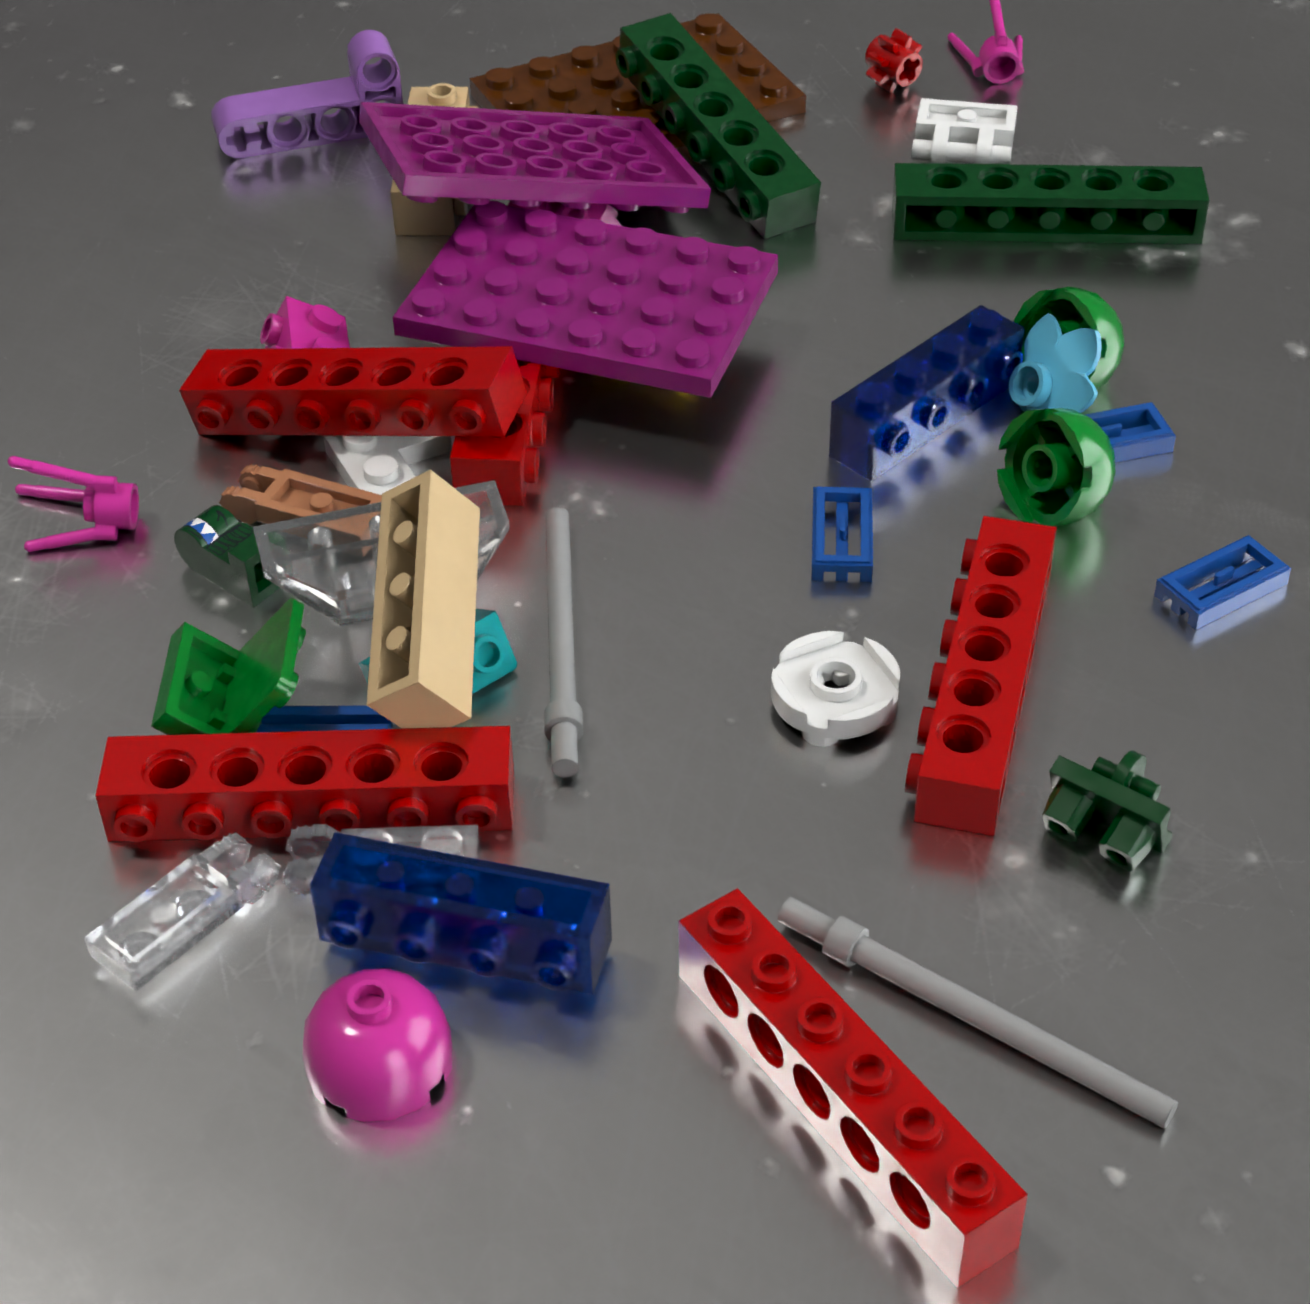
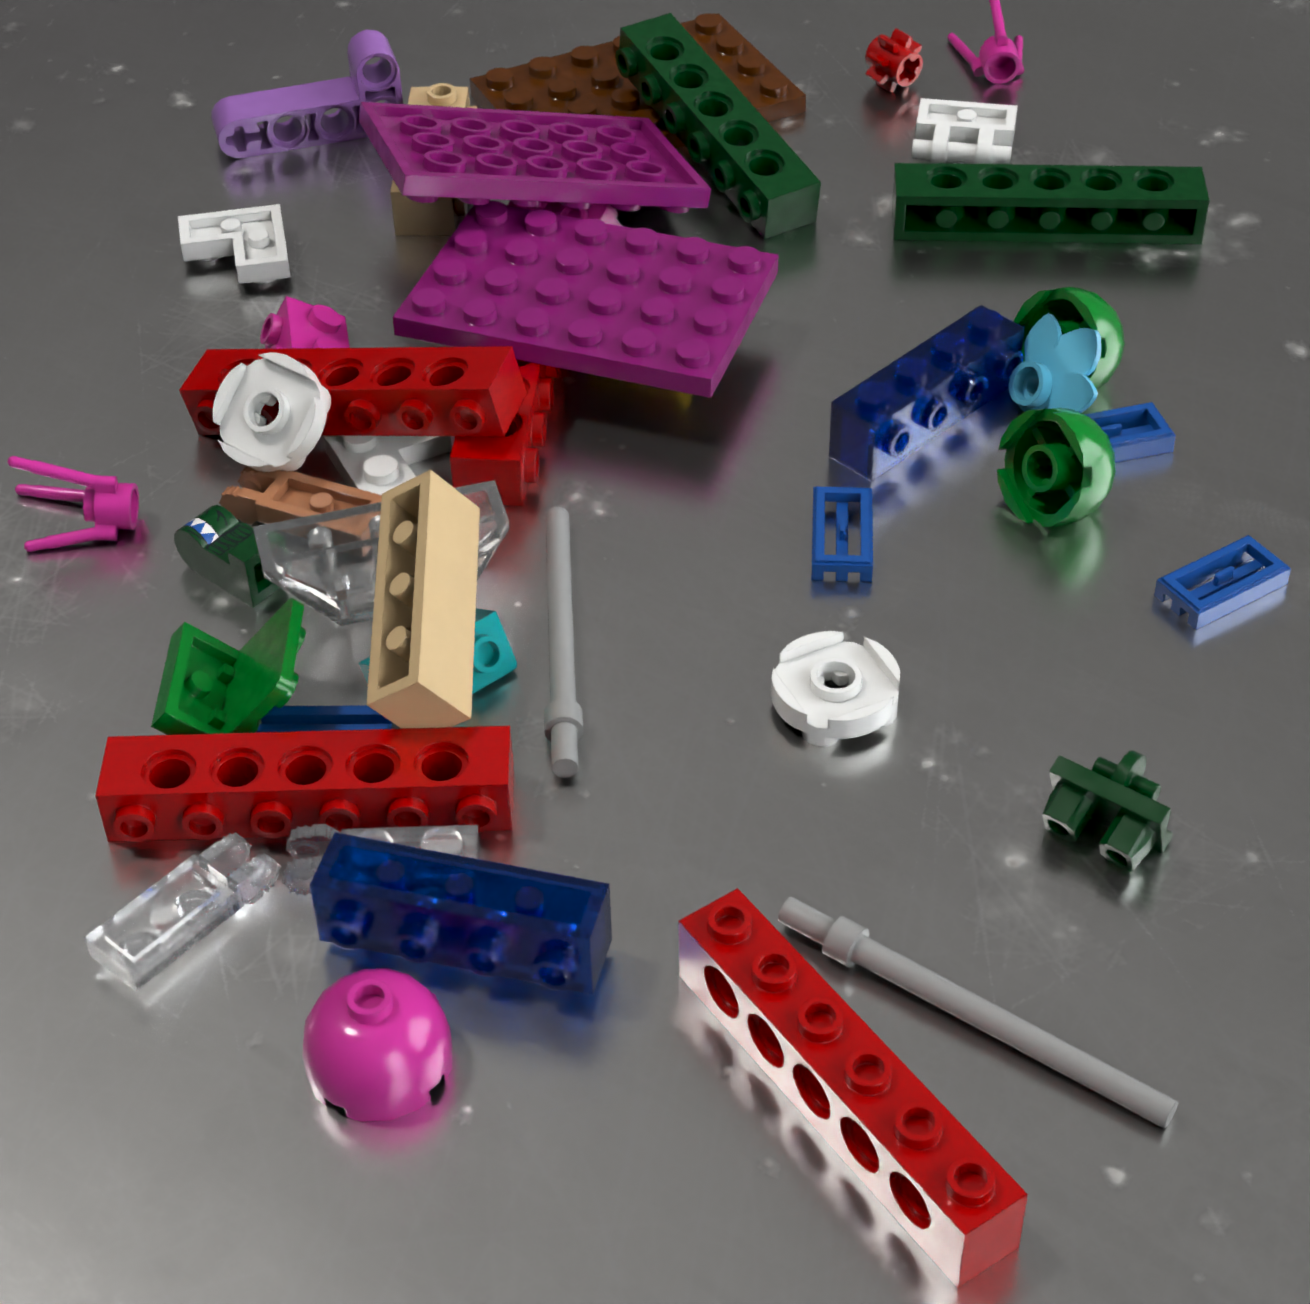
red brick [905,516,1057,836] -> none
none -> white plate [178,204,291,284]
none -> white plate [212,352,331,472]

